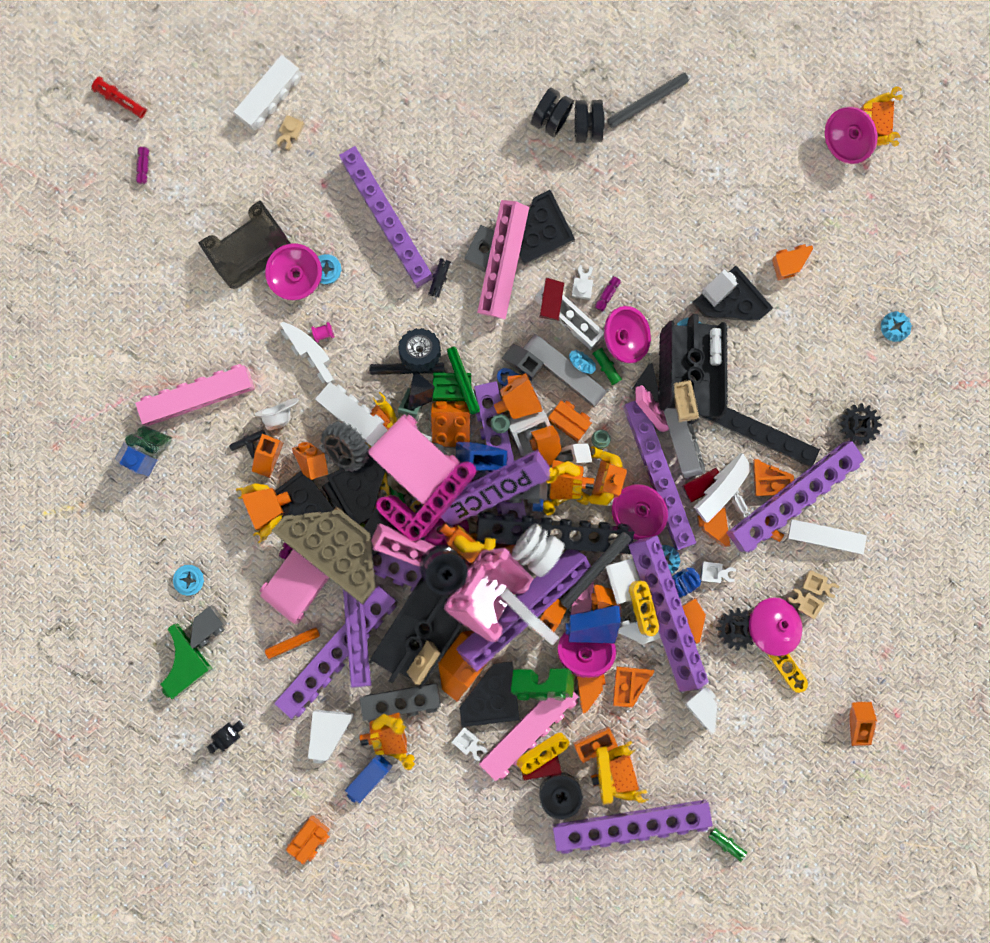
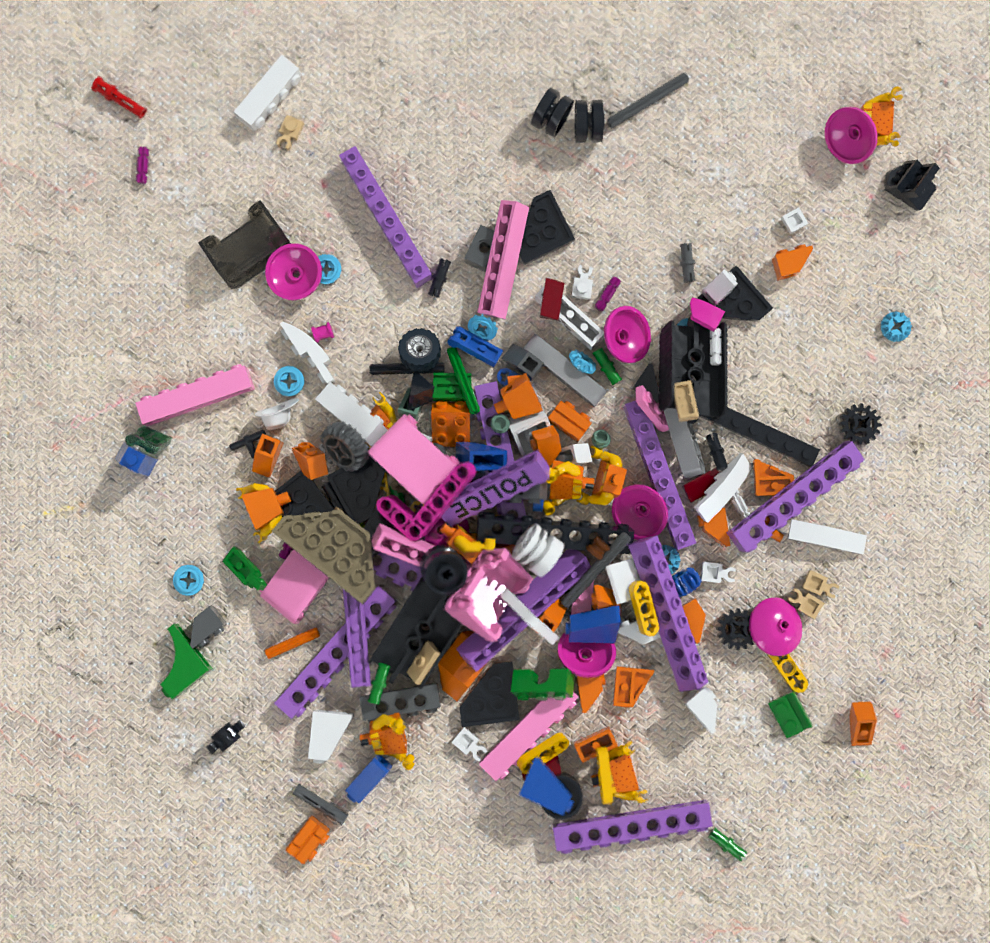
none -> green hinge [222,546,268,591]
none -> medium azure gear [274,366,305,397]
none -> dark grey pin [293,783,349,826]
none -> green pin [367,663,391,704]
none -> blue plate [447,326,503,368]
none -> medium azure gear [468,314,498,341]
none -> blue slope [519,756,574,816]
none -> reddish brown wheel [586,536,611,561]
none -> dark grey pin [680,243,696,283]
none -> dark pink slope [690,297,725,332]
none -> black axle [706,433,728,471]
none -> green plate [768,691,813,738]
none -> white plate [781,208,808,234]
none -> black piece [884,159,940,211]

